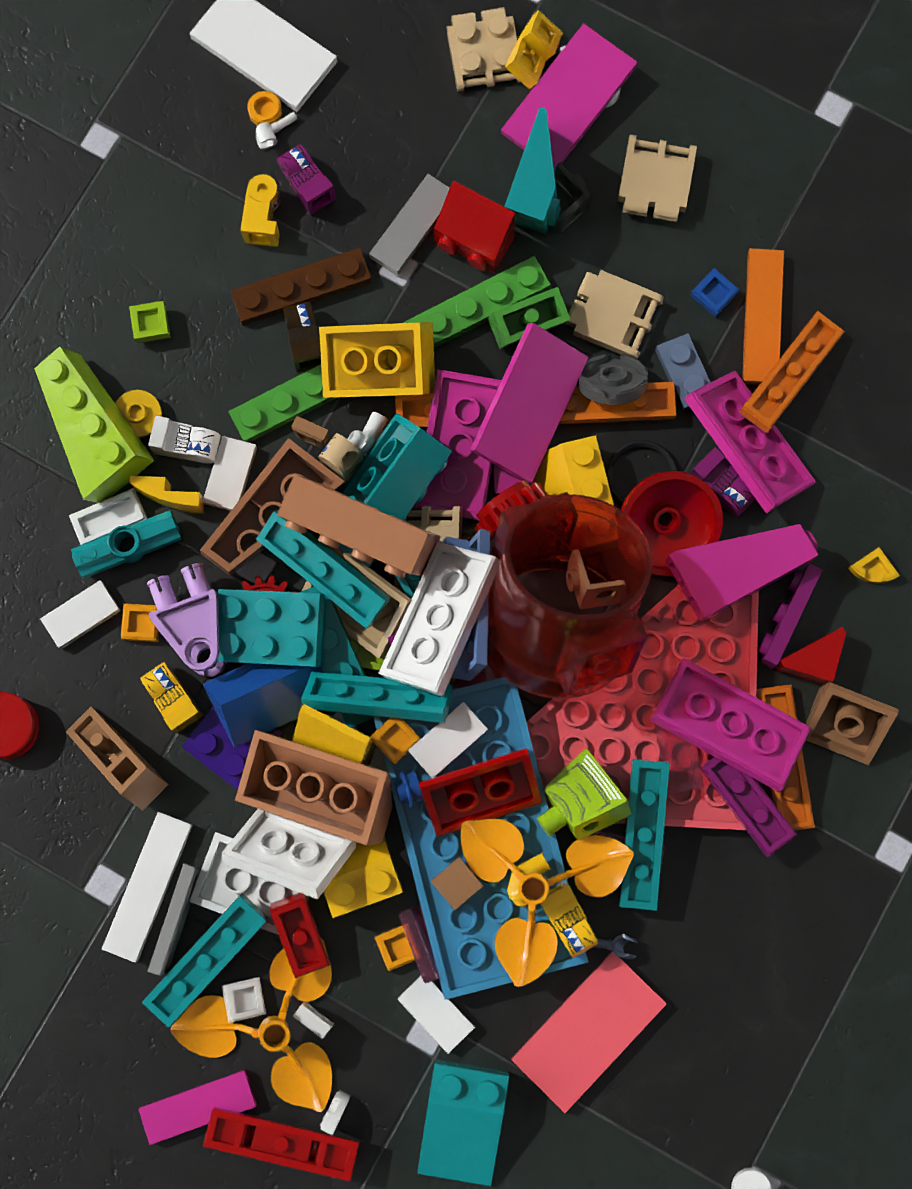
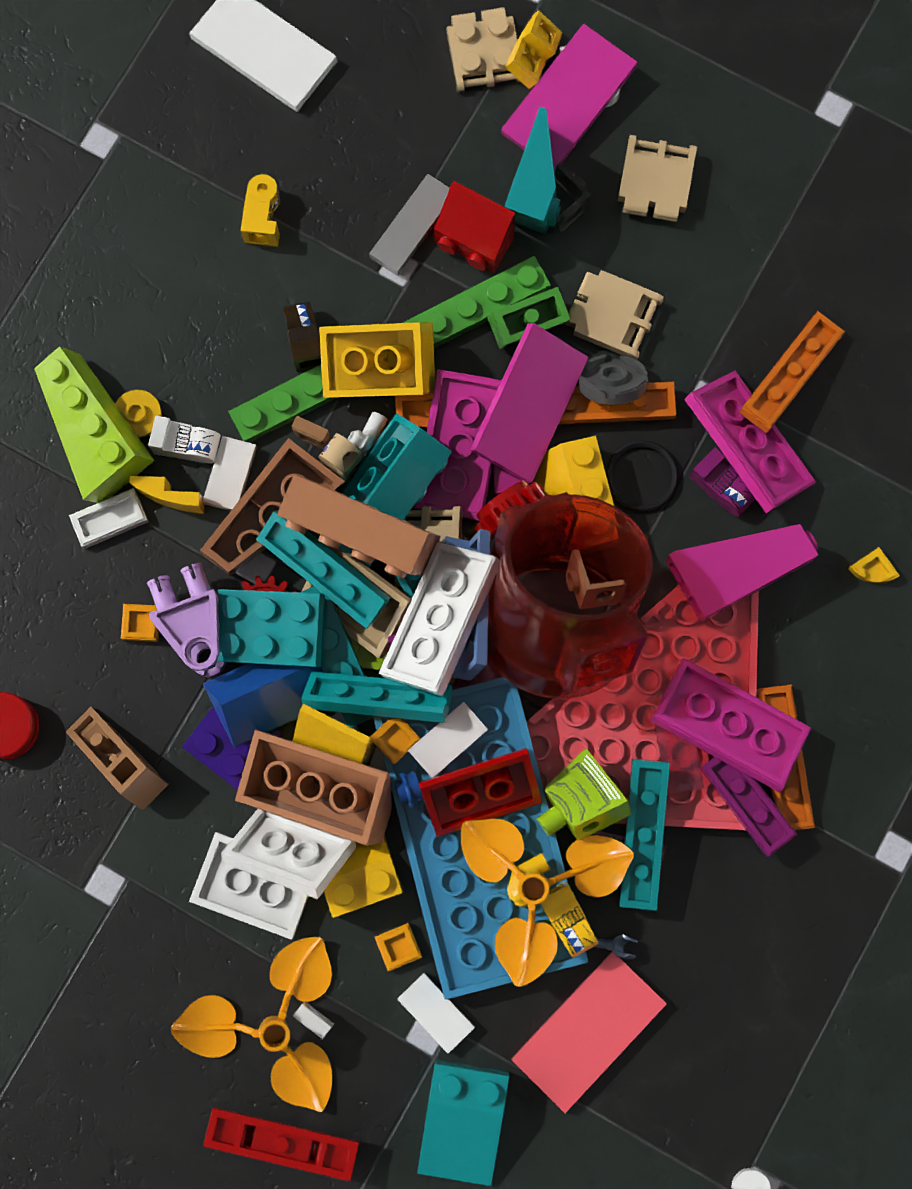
white tile [40,580,121,650] -> none
teal piece [71,510,183,579] -> none
white tile [102,812,193,963] -> none
lime plate [129,301,171,343] -> none
dark pink tile [138,1069,257,1145] -> none
yellow leg [140,661,204,734] -> none
teal plate [142,893,269,1028] -> none
light grey tile [148,864,201,975] -> none
white tile [222,977,266,1023] -> none
reddish brown plate [230,247,372,326] -> none
light orange tile [247,91,282,126] -> none
white hand [256,112,297,150] -> none
red slope [270,893,330,978] -> none
magenta leg [276,144,336,215] -> none
white tile [320,1090,351,1135] -> none
clear pink tile [399,905,439,984] -> none
medium nougat tile [431,857,483,910] -> none
red dish [618,471,723,576] -> none
sand blue plate [655,333,711,411] -> none
blue tile [690,268,740,318] -> none
orange tile [742,248,784,385] -> none
magenta plate [757,563,822,670] -> none
red slope [775,627,846,685] -> none
medium nougat slope [805,682,899,765] -> none

